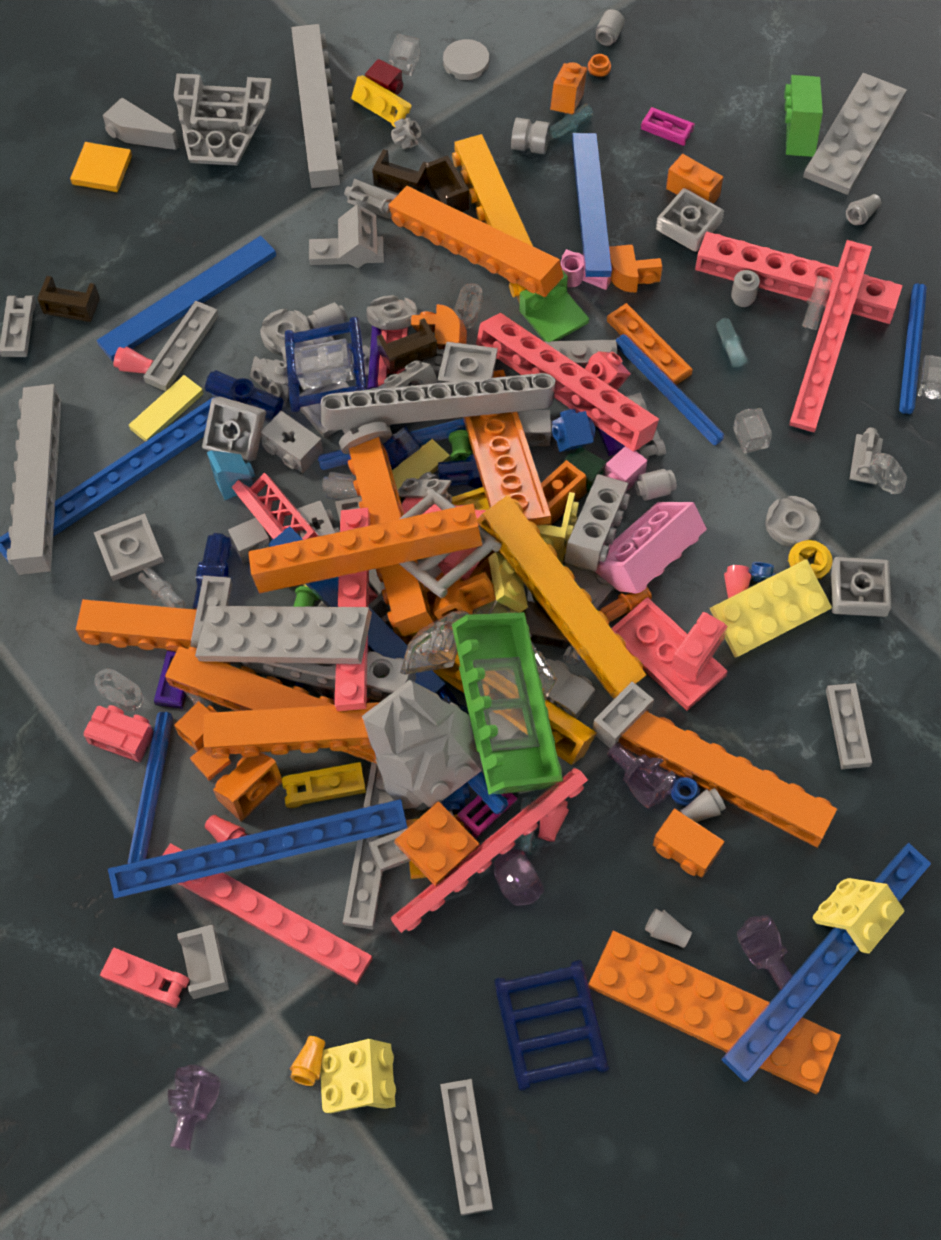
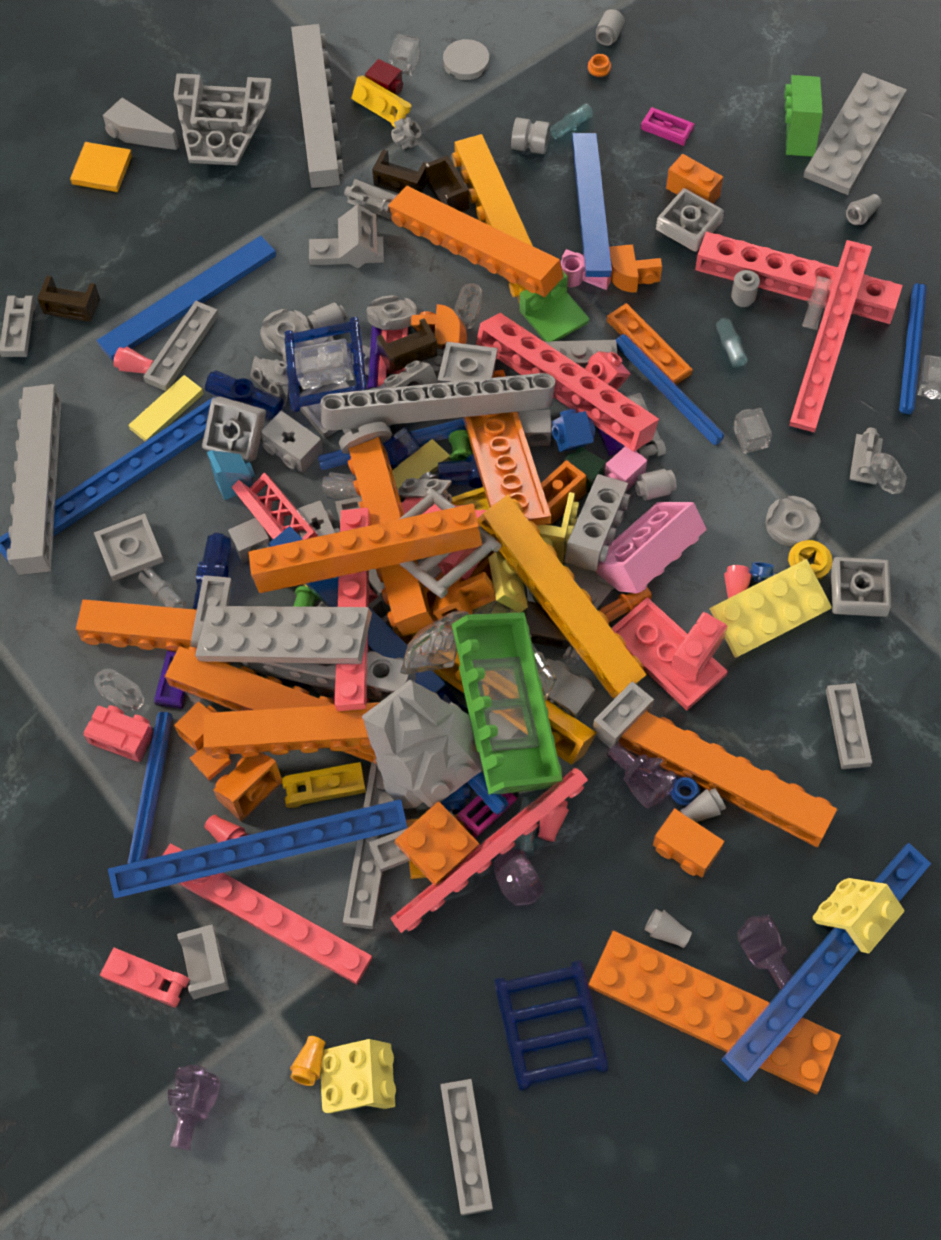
orange brick [550,62,587,114] -> none

